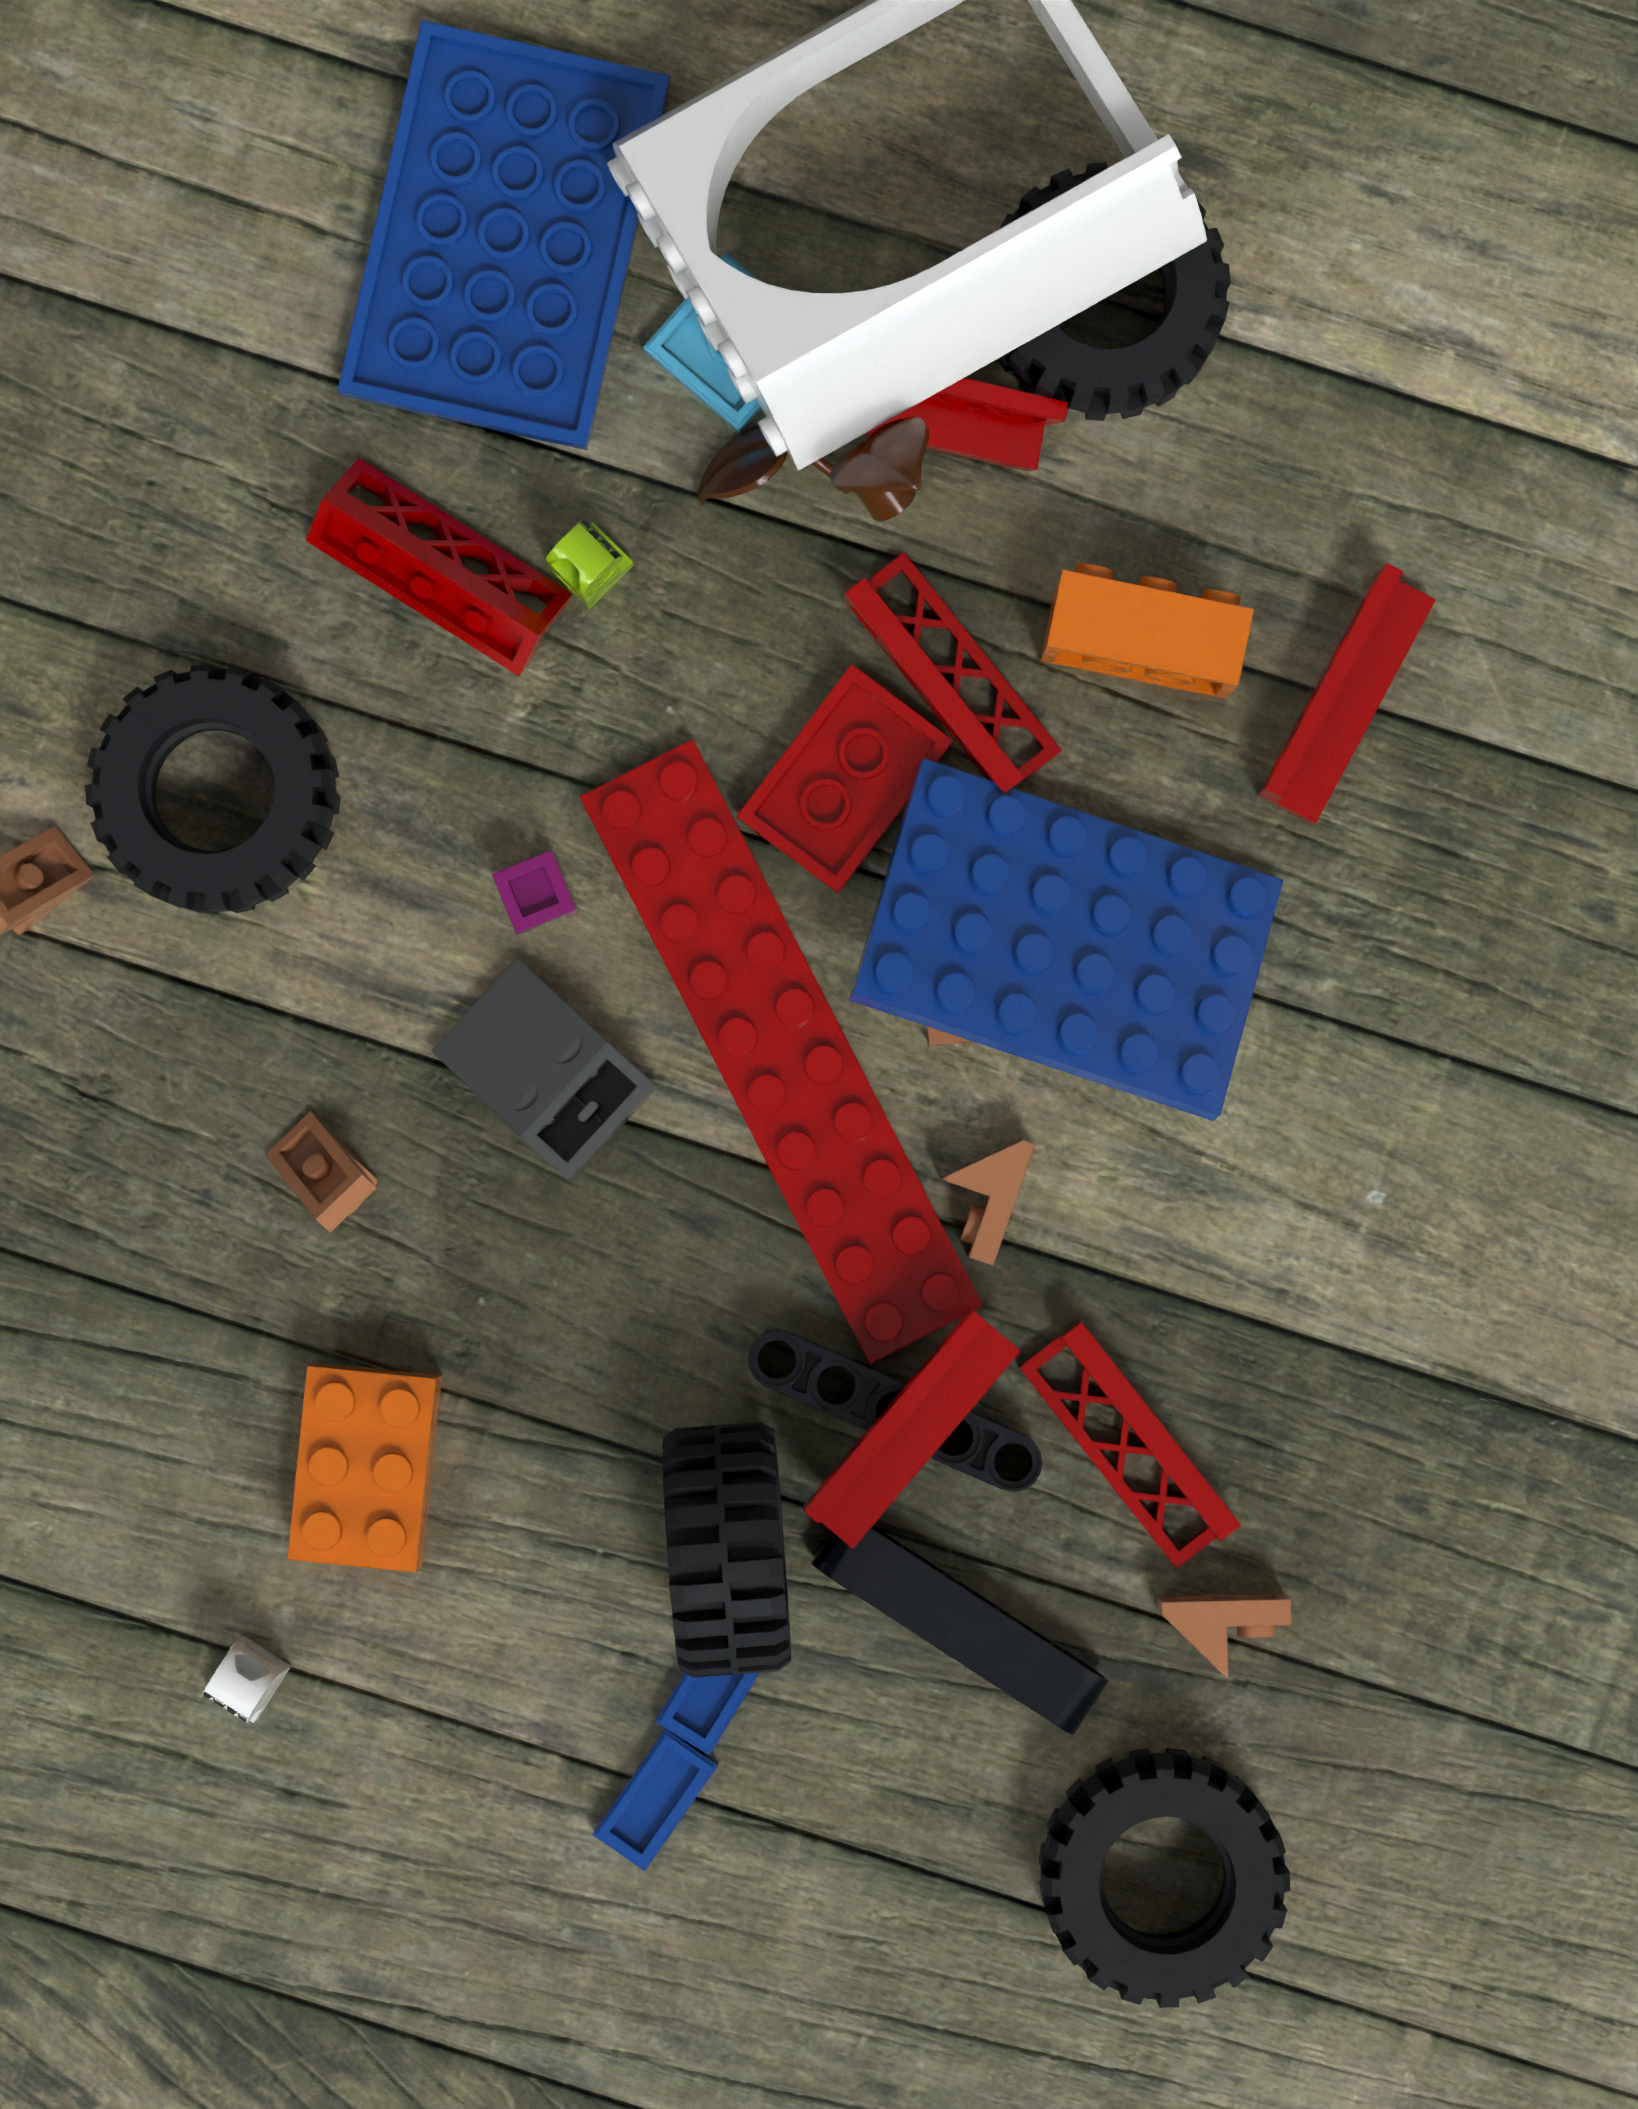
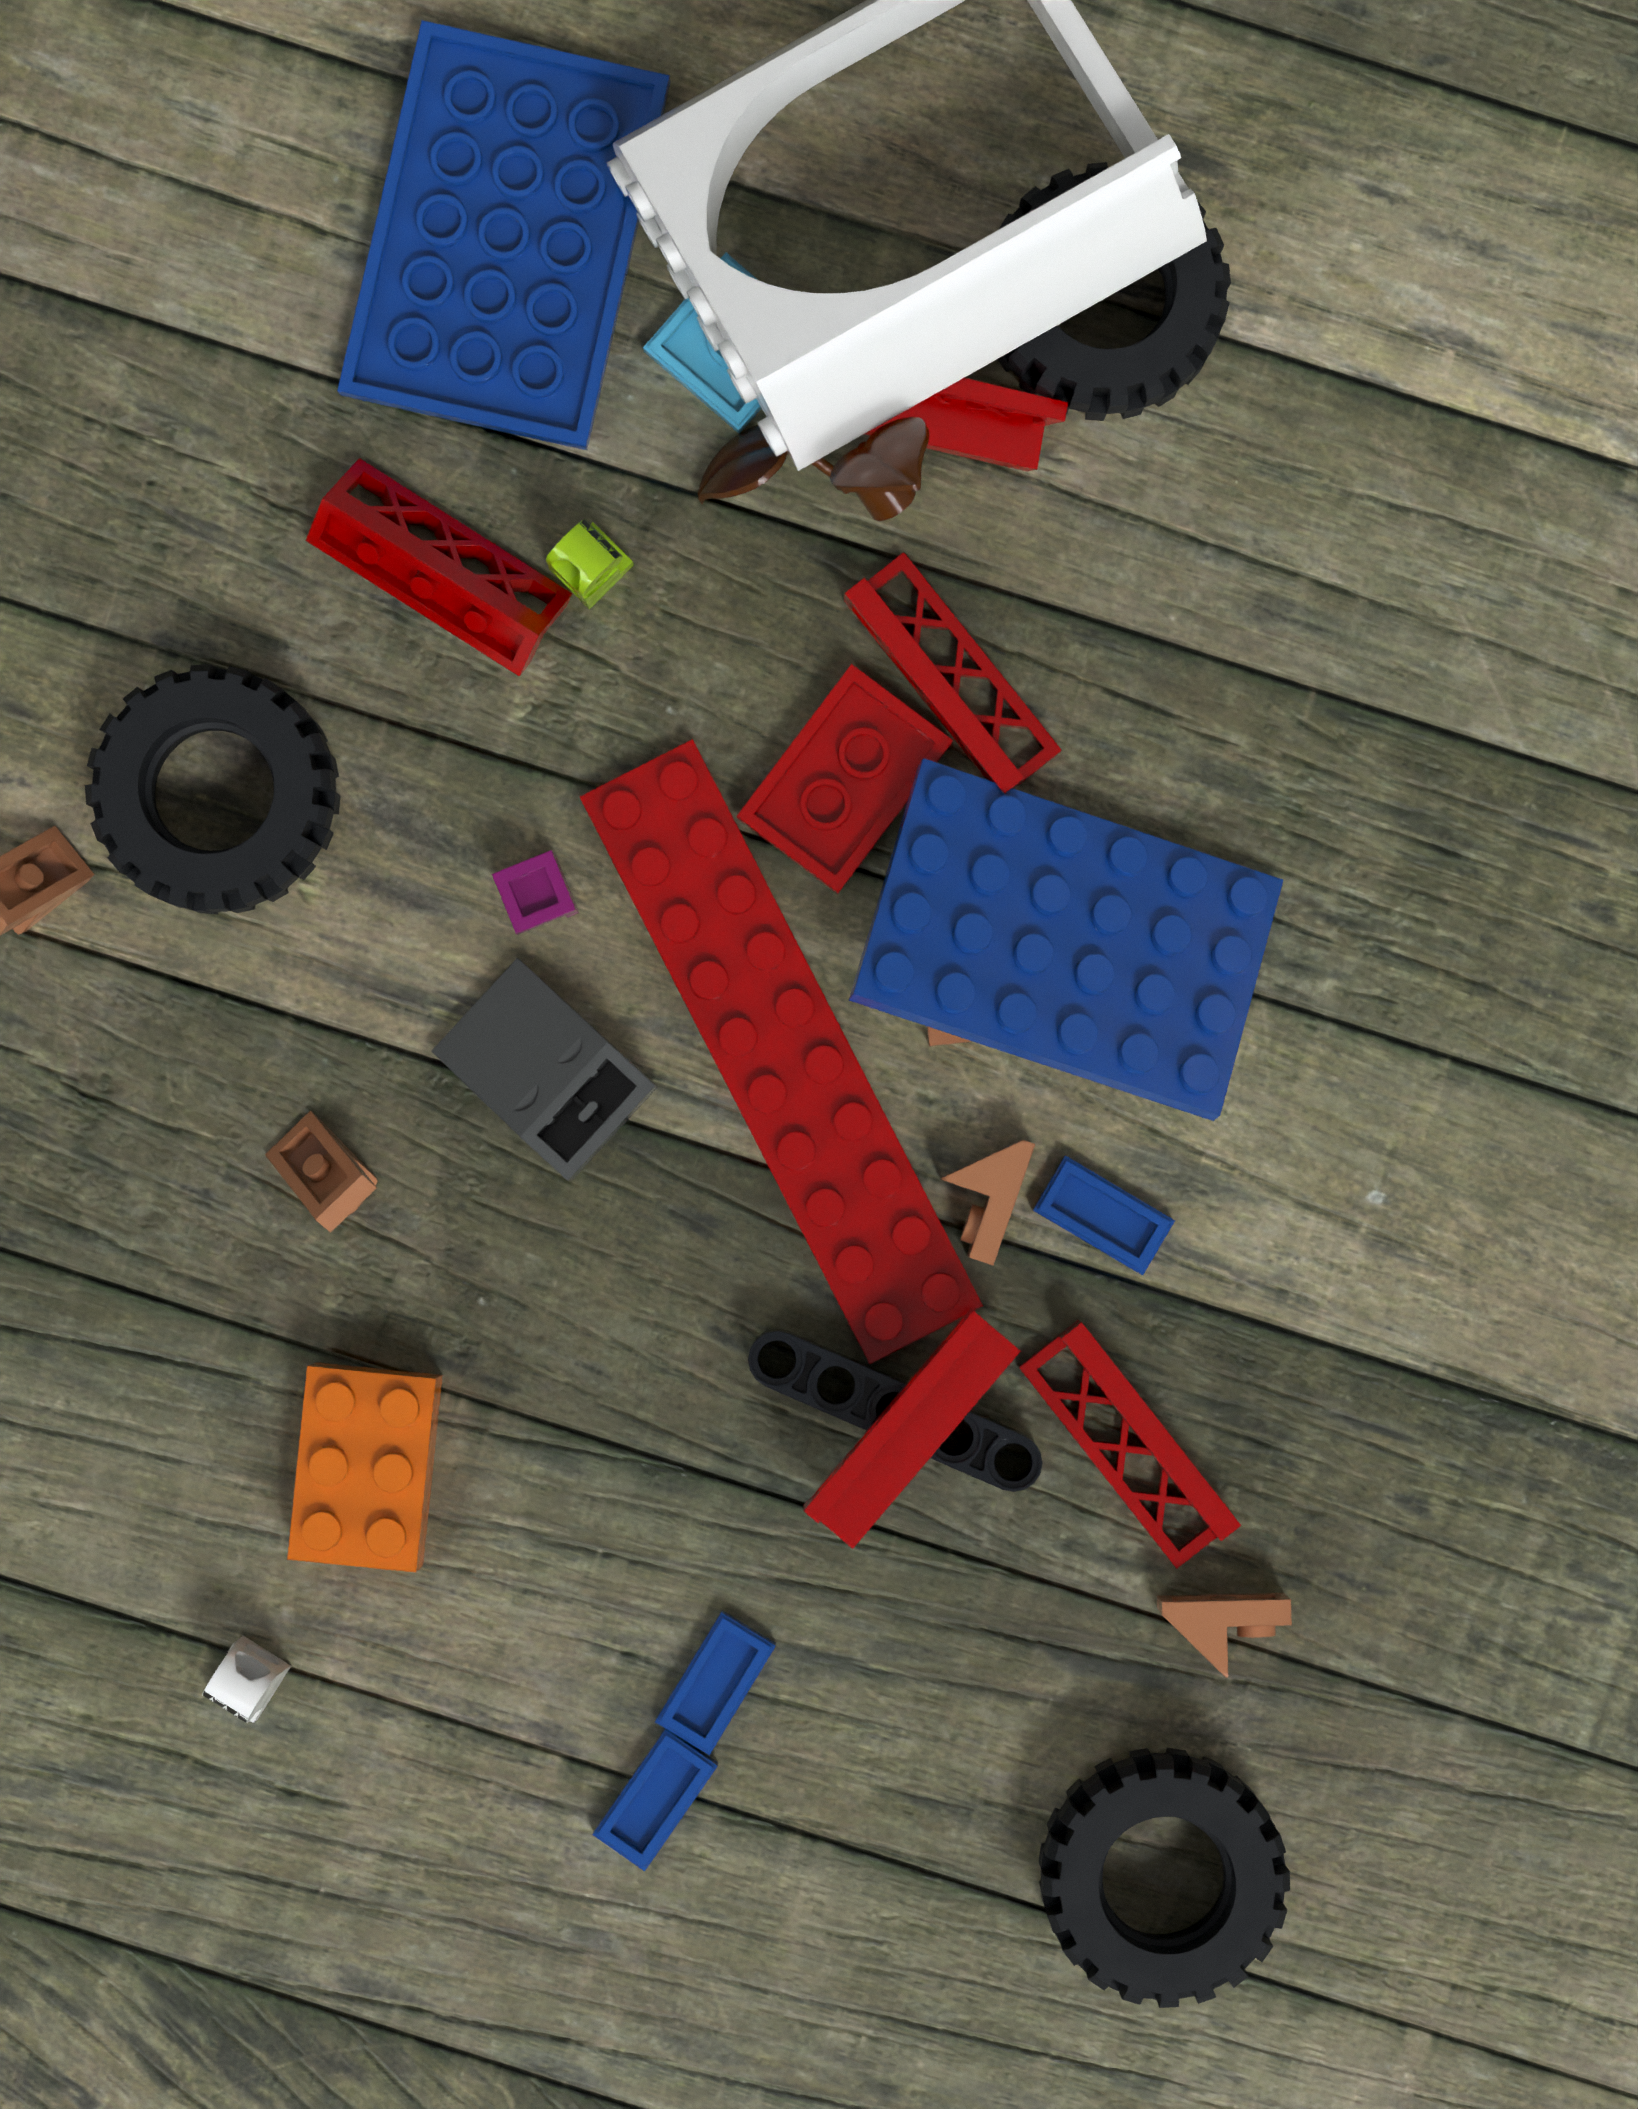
black tyre [662,1422,791,1678] -> none
black beam [811,1525,1109,1735] -> none
orange brick [1040,563,1254,699] -> none
red fence [1257,563,1436,825] -> none
none -> blue tile [1032,1156,1175,1275]

